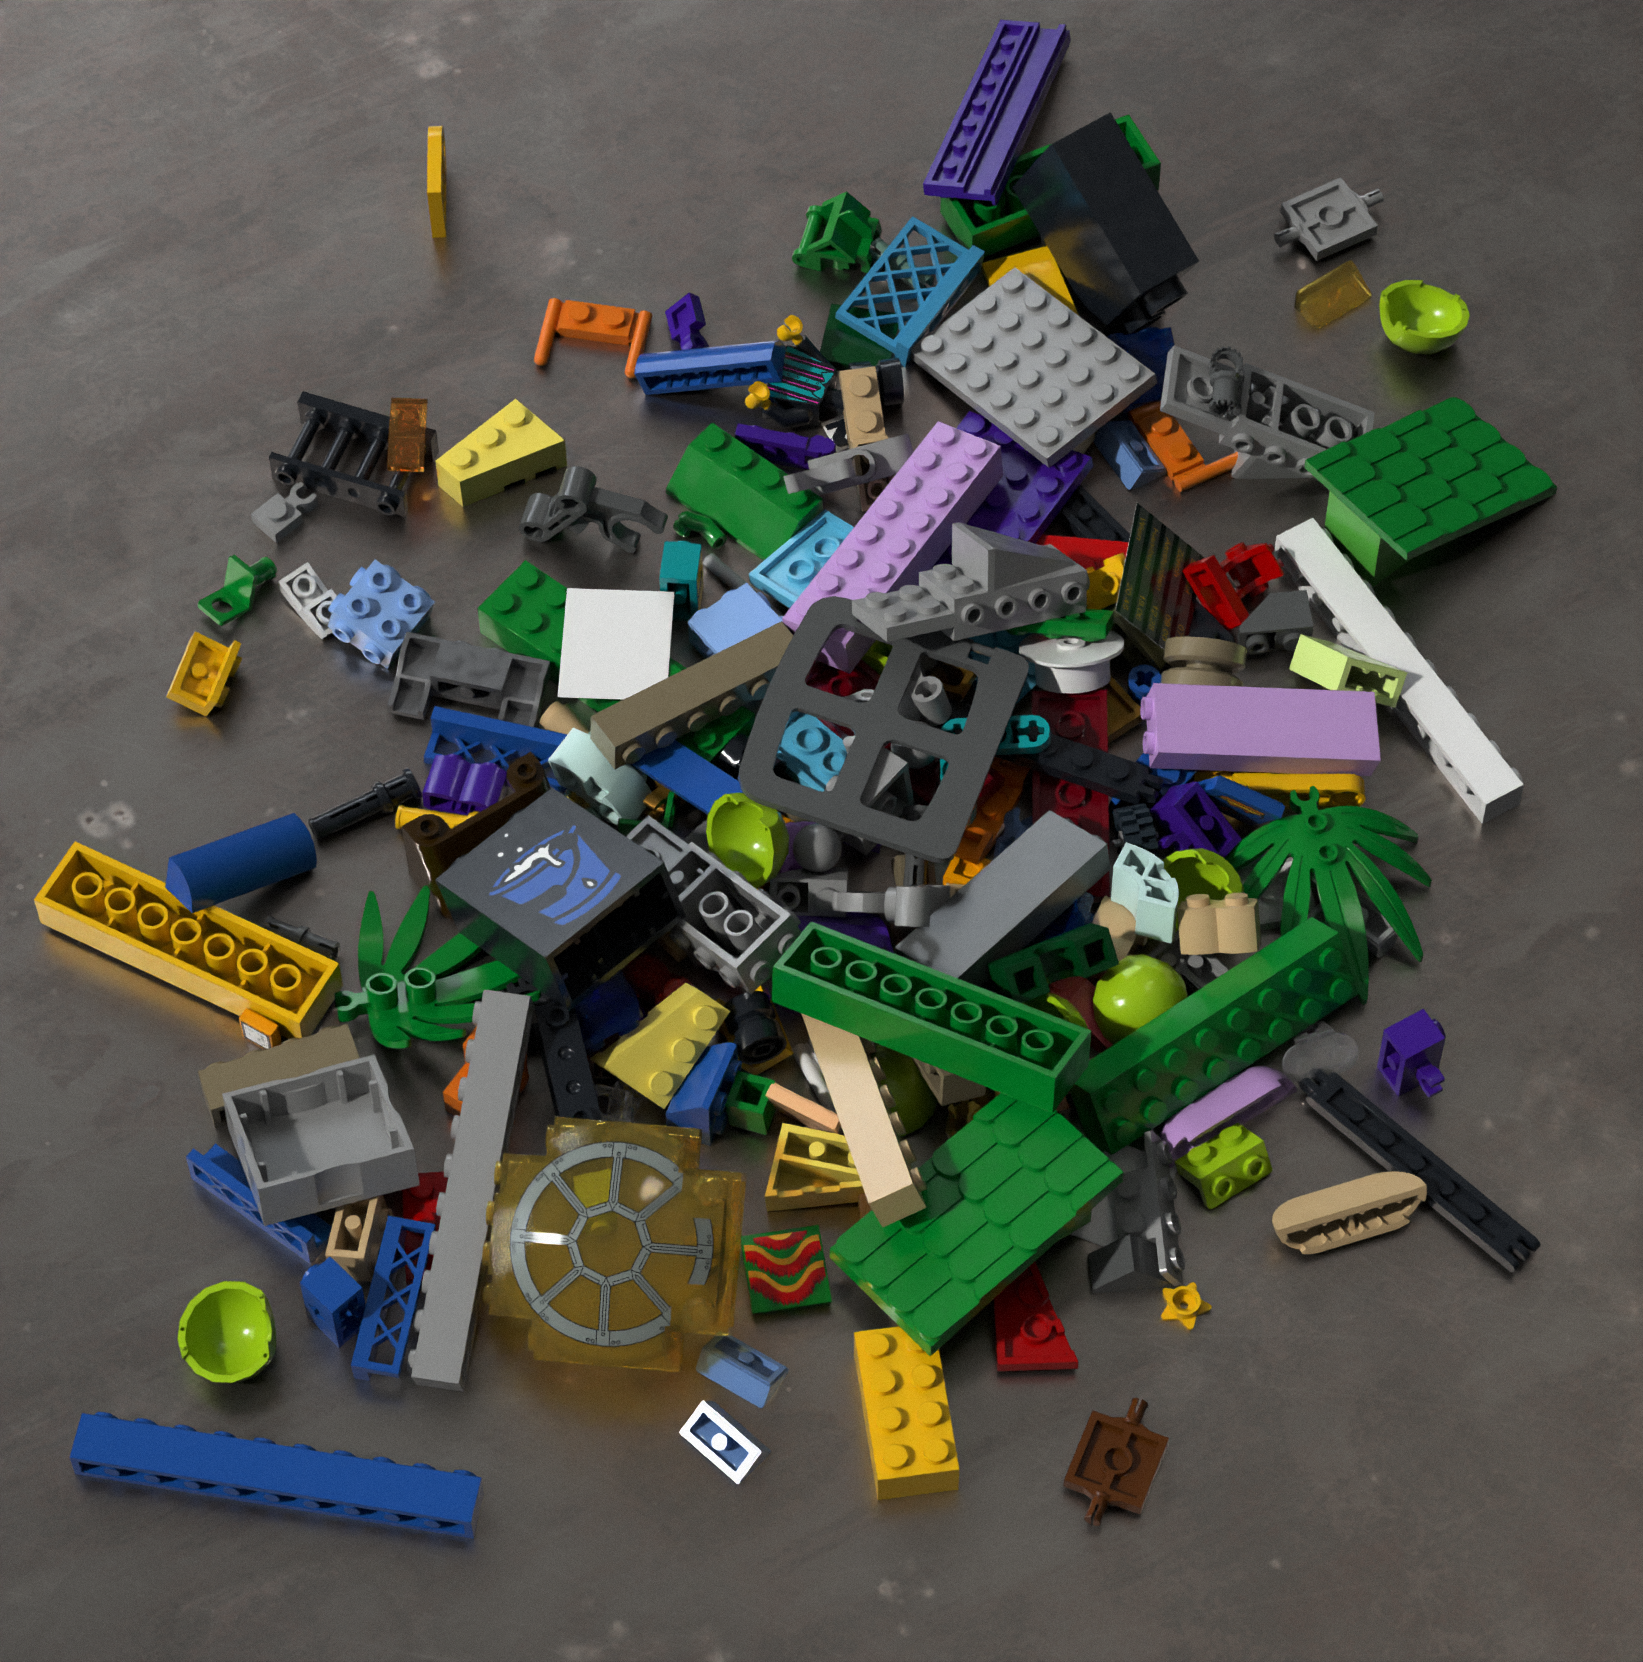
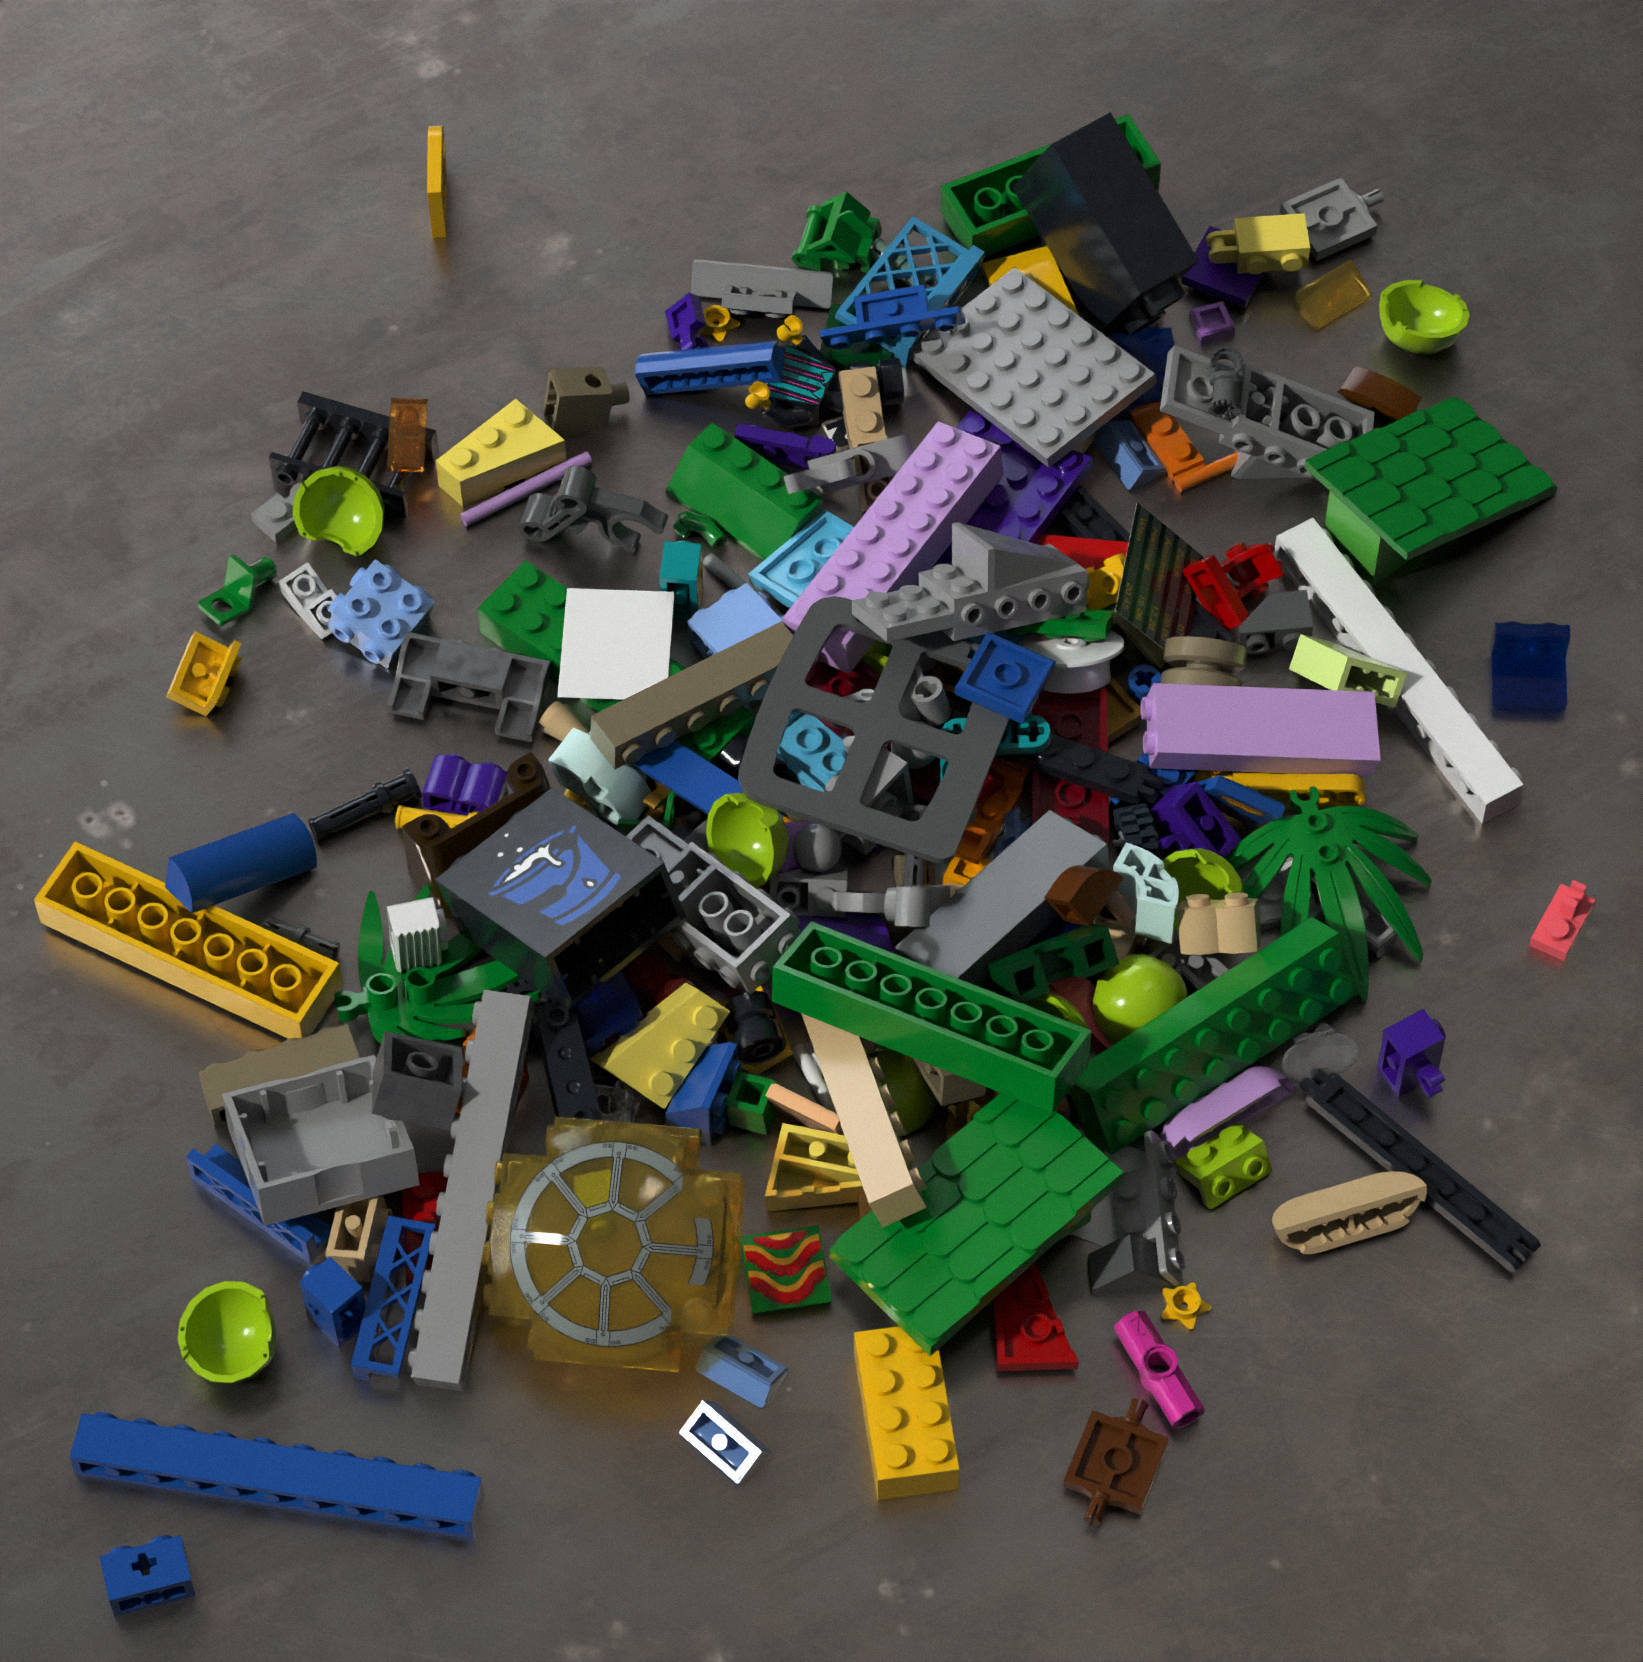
light orange tile [239,1008,282,1050] -> none
blue fence [424,706,570,794] -> none
orange plate [534,298,653,379] -> none
dark purple plate [923,20,1071,206] -> none
none -> blue brick [99,1535,196,1617]
none -> lime cylinder [293,466,385,556]
none -> flat silver brick [372,1031,462,1130]
none -> white brick [387,897,448,973]
none -> lavender bar [460,451,592,527]
none -> dark tan torso [542,367,630,438]
none -> light grey bracket [691,260,834,318]
none -> yellow plate [699,305,740,343]
none -> blue bracket [820,284,966,350]
none -> blue tile [955,632,1056,724]
none -> reddish brown brick [1044,865,1136,927]
none -> dark pink piece [1114,1310,1204,1429]
none -> dark purple tile [1181,226,1265,308]
none -> medium lavender tile [1189,301,1235,344]
none -> light yellow brick [1206,213,1310,274]
none -> reddish brown slope [1338,366,1422,422]
none -> clear blue bracket [1490,621,1570,712]
none -> coral plate [1529,880,1597,961]

